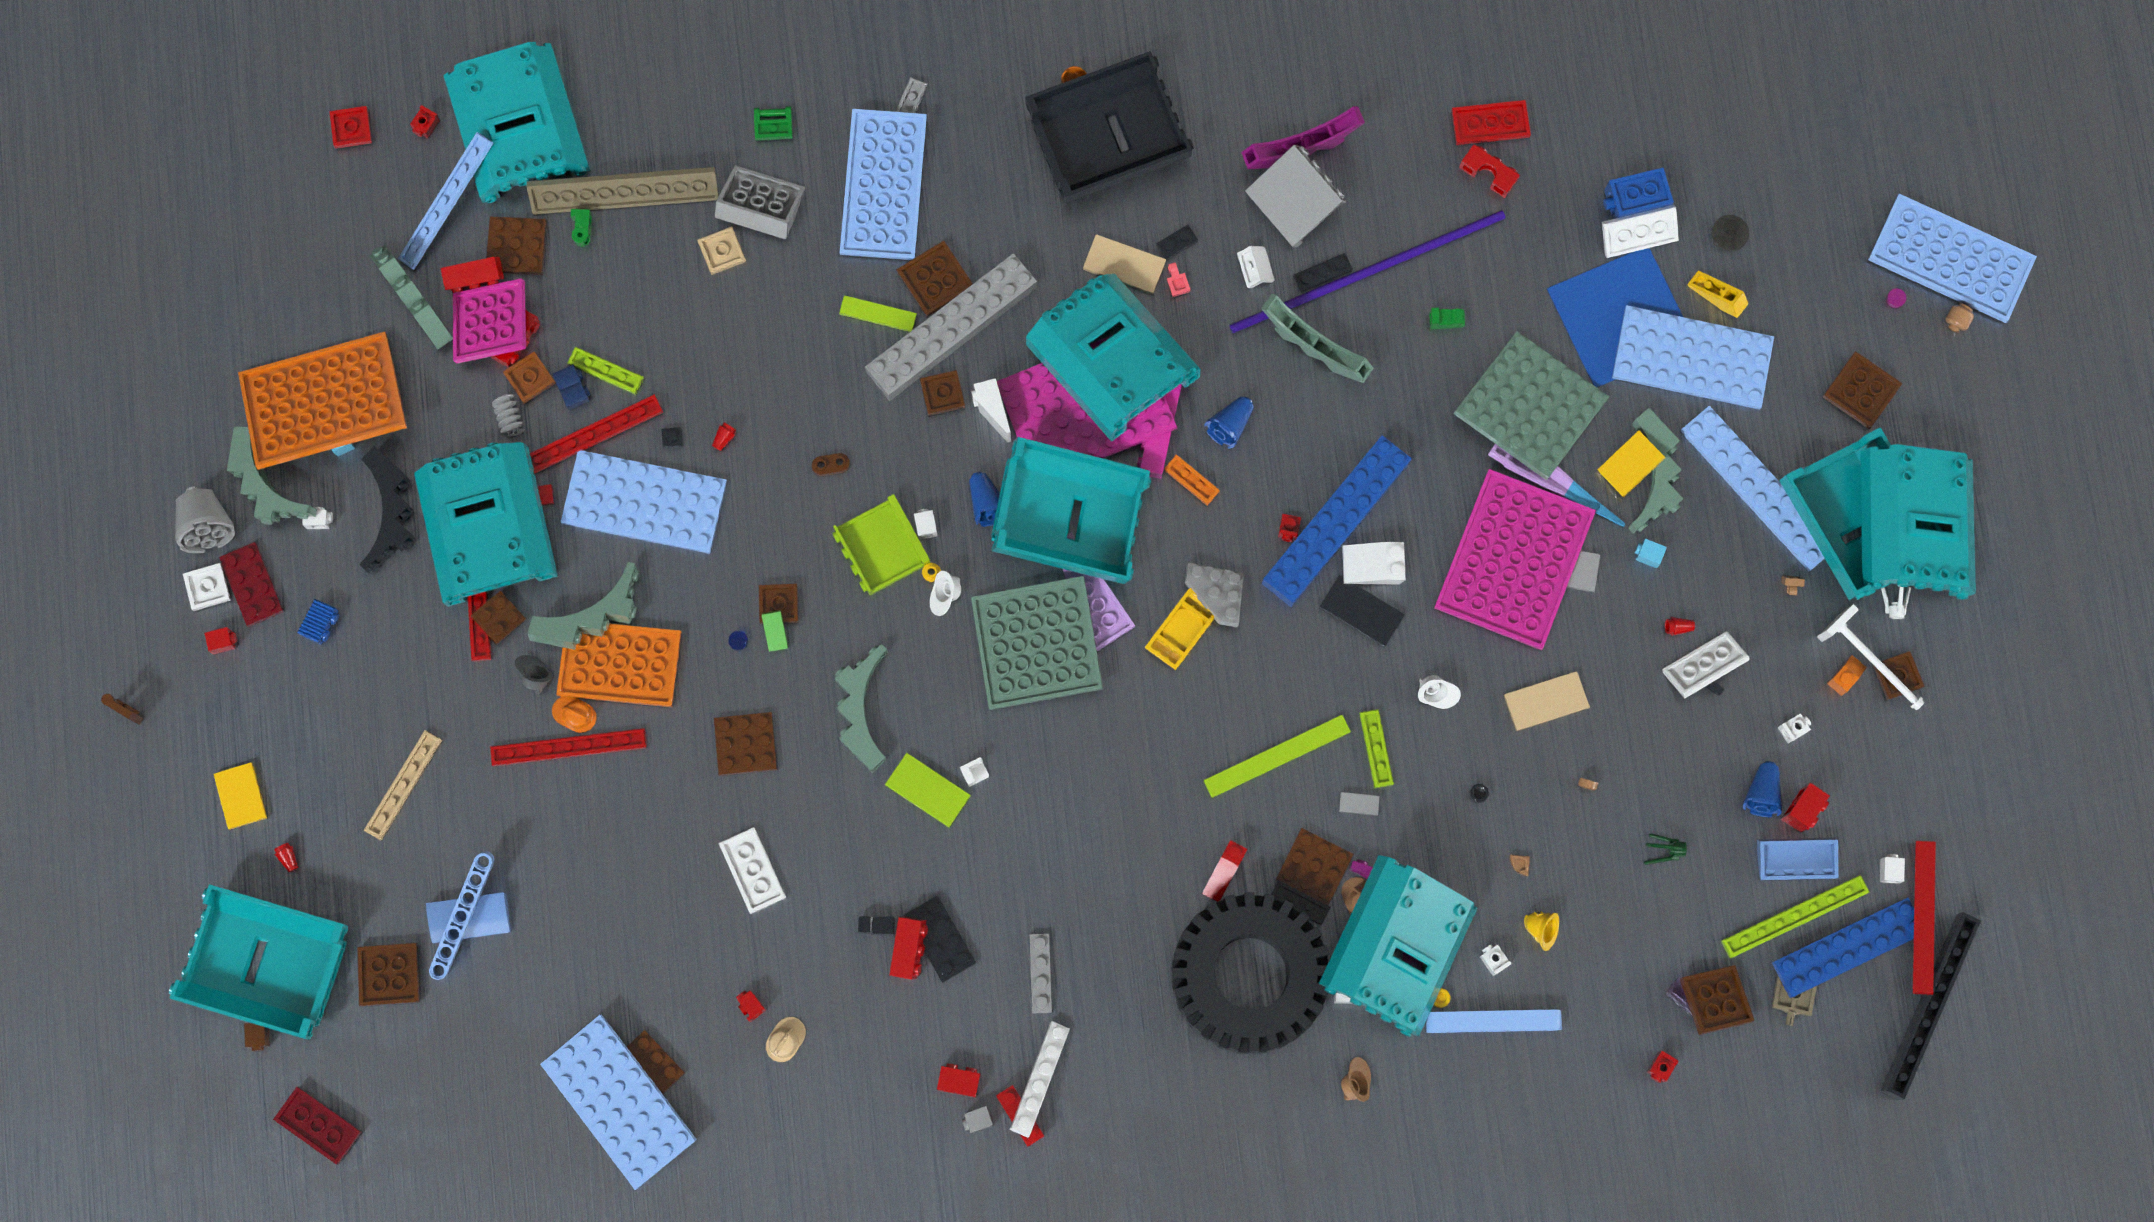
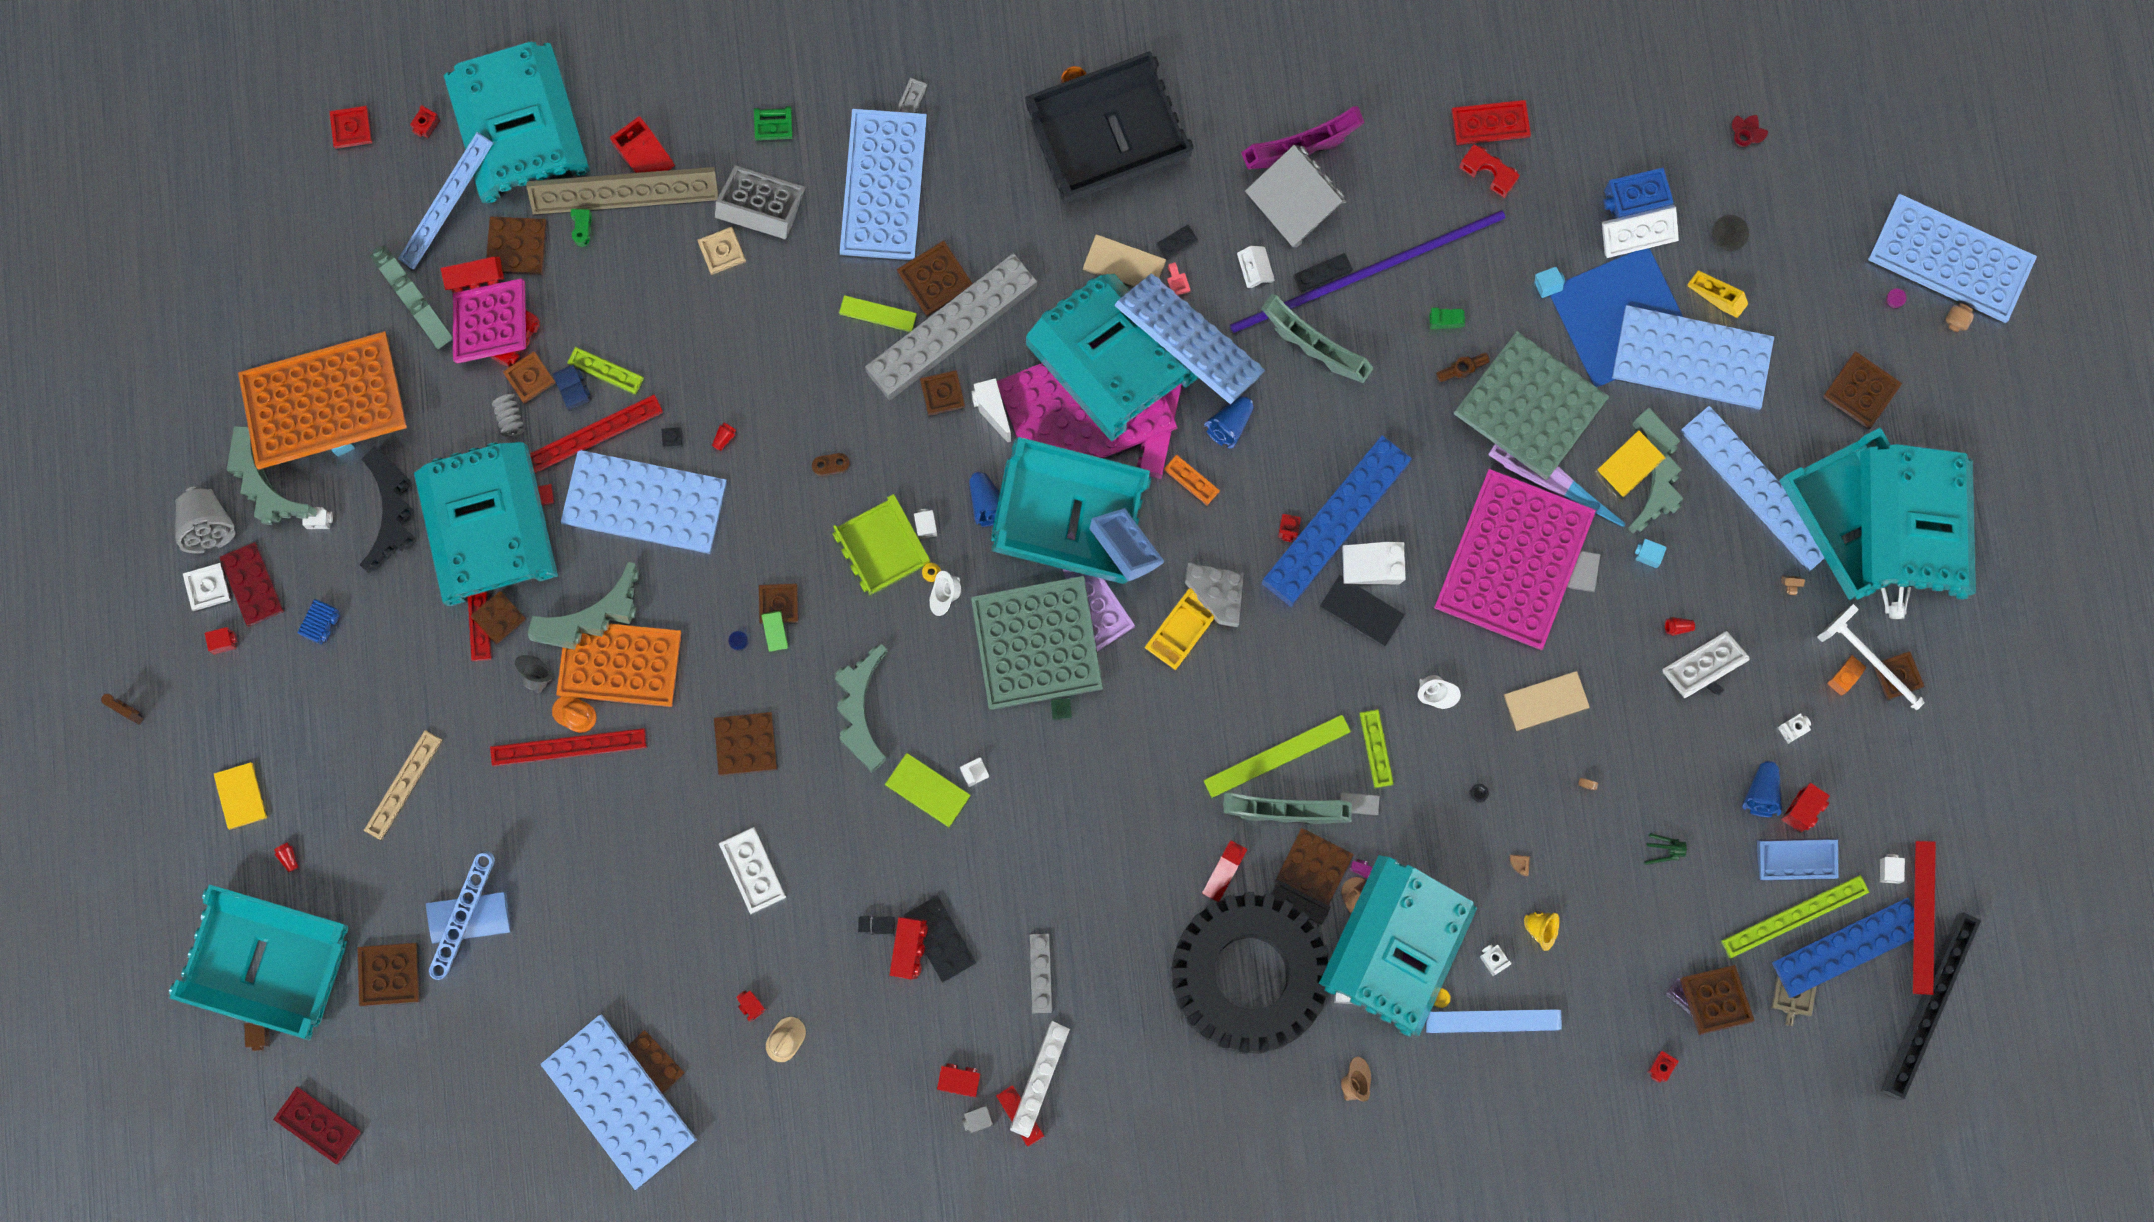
none -> red slope [609,116,676,173]
none -> clear green plate [1051,698,1072,720]
none -> medium blue slope [1090,508,1164,581]
none -> light blue plate [1114,273,1265,404]
none -> sand green arch [1223,793,1352,824]
none -> reddish brown axle [1436,353,1490,382]
none -> medium azure brick [1534,267,1565,298]
none -> dark red plate [1732,115,1768,147]

